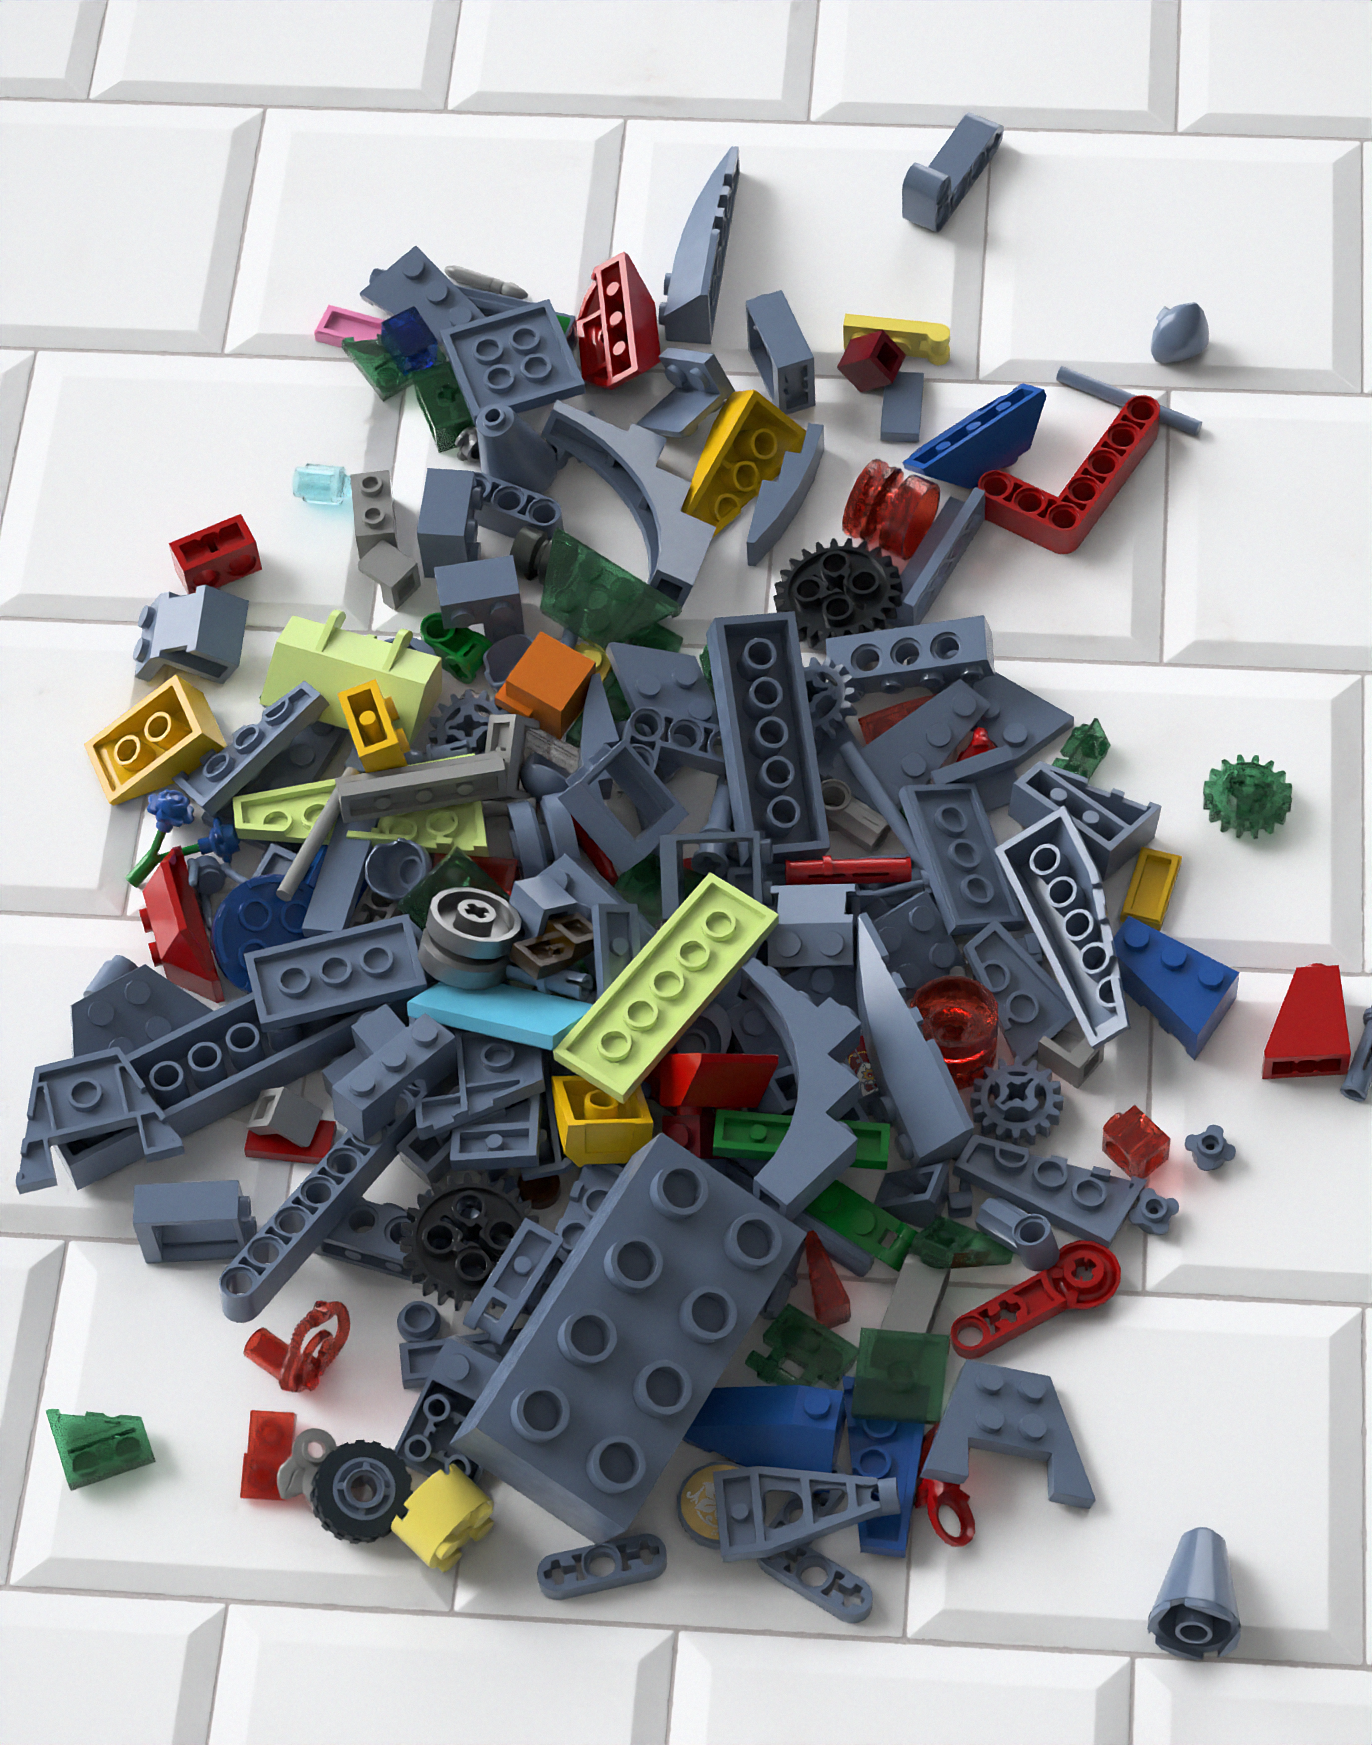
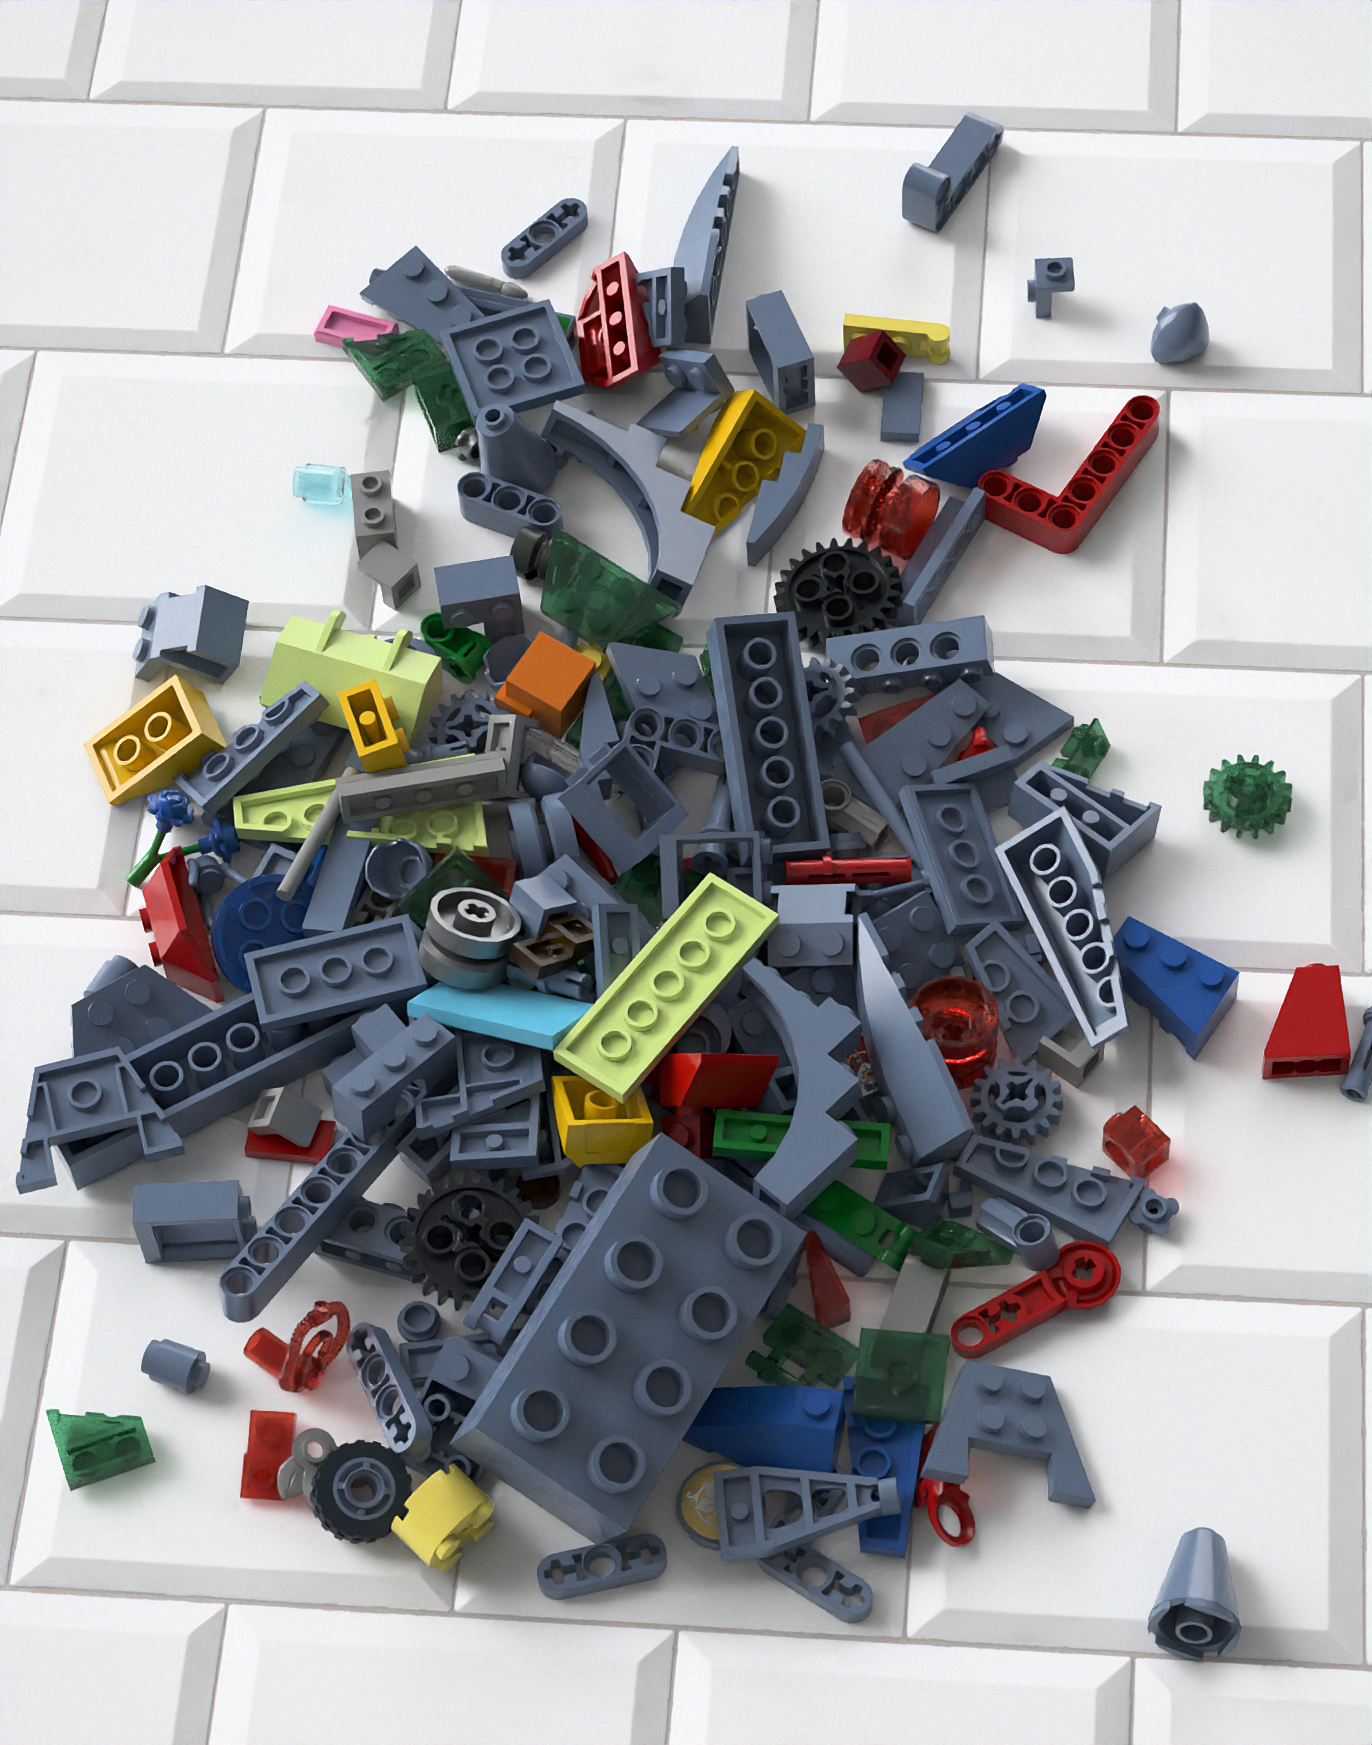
red brick [168,514,262,594] -> none
clear blue brick [381,306,438,376] -> none
sand blue brick [416,468,483,578] -> none
sand blue bar [1056,366,1202,436] -> none
yellow tile [1120,847,1182,932] -> none
sand blue plate [1184,1124,1236,1171] -> none
none -> sand blue brick [141,1339,210,1394]
none -> sand blue beam [346,1322,433,1458]
none -> sand blue beam [501,198,588,279]
none -> sand blue wing [635,267,688,348]
none -> sand blue plate [828,832,866,859]
none -> sand blue bracket [1027,257,1075,318]

